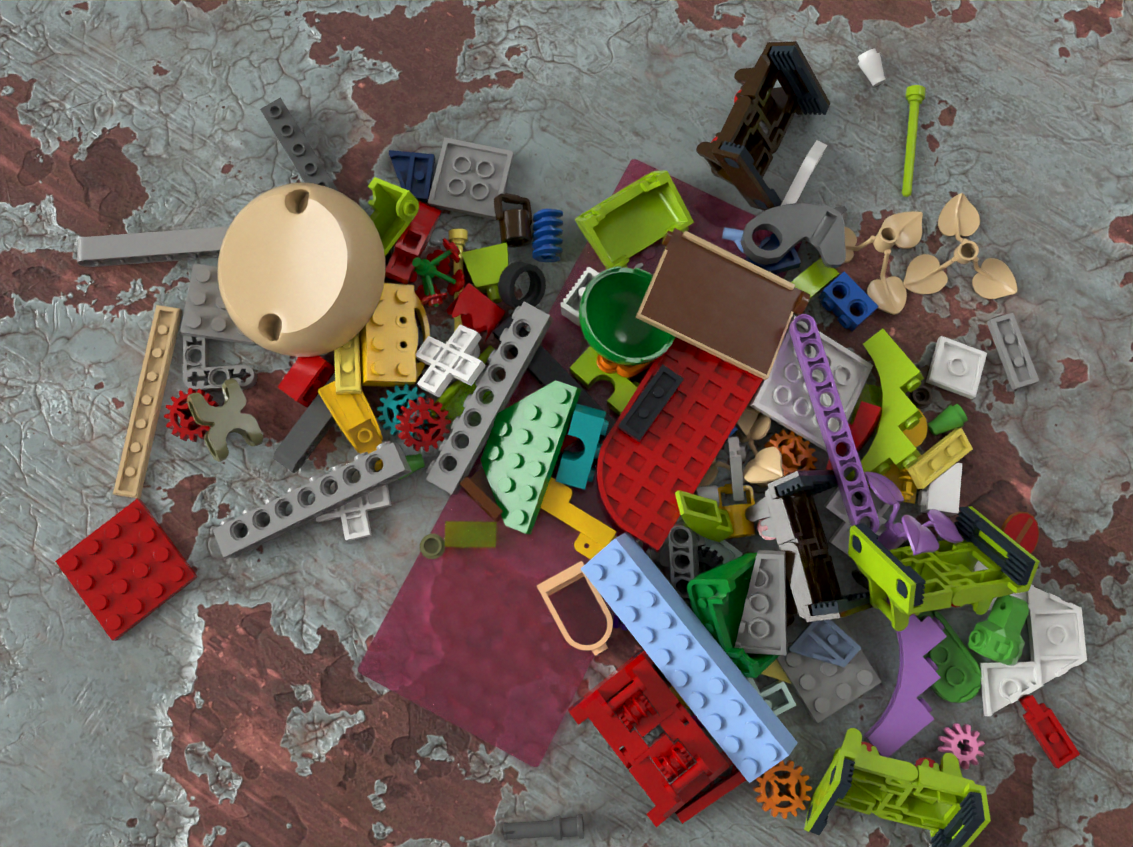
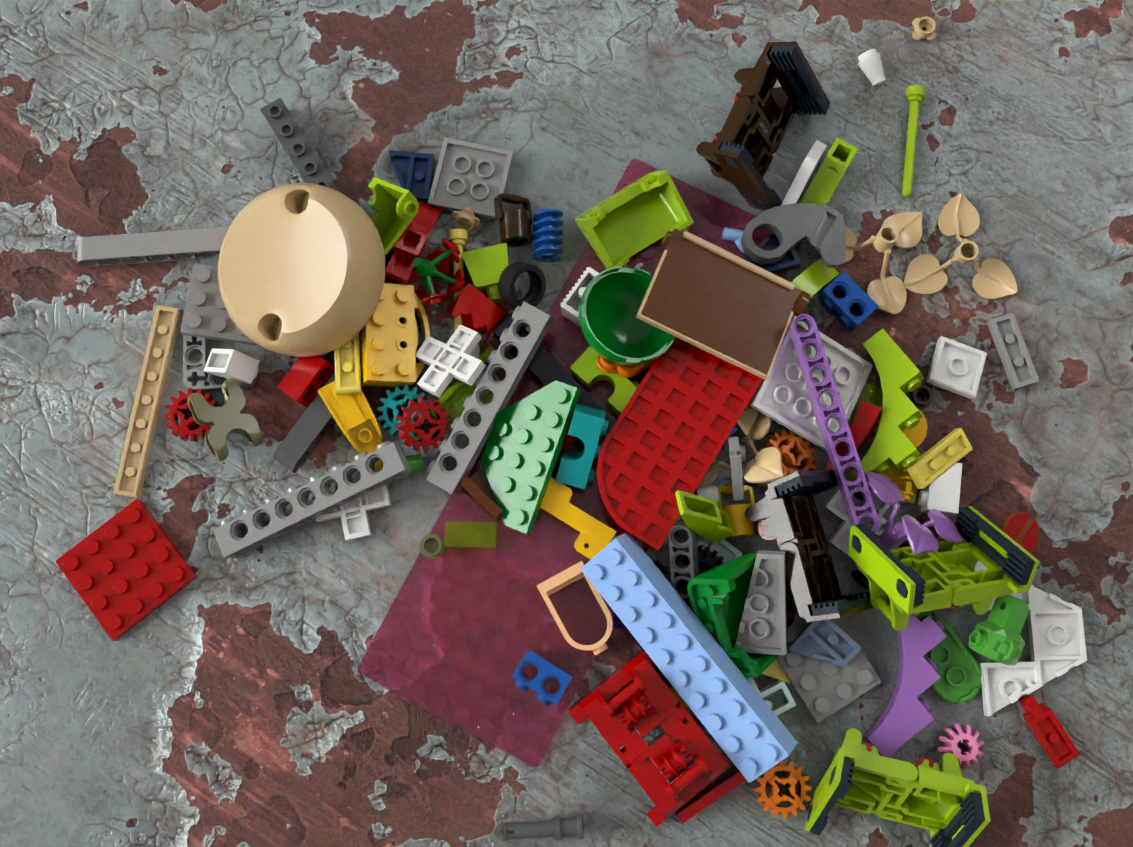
black plate [618,364,684,442] -> none
bright green cone [927,404,968,436] -> none
none -> white slope [203,348,260,384]
none -> tan plate [452,207,480,231]
none -> blue brick [512,649,573,706]
none -> lime slope [800,137,859,205]
none -> tan plate [912,17,936,41]

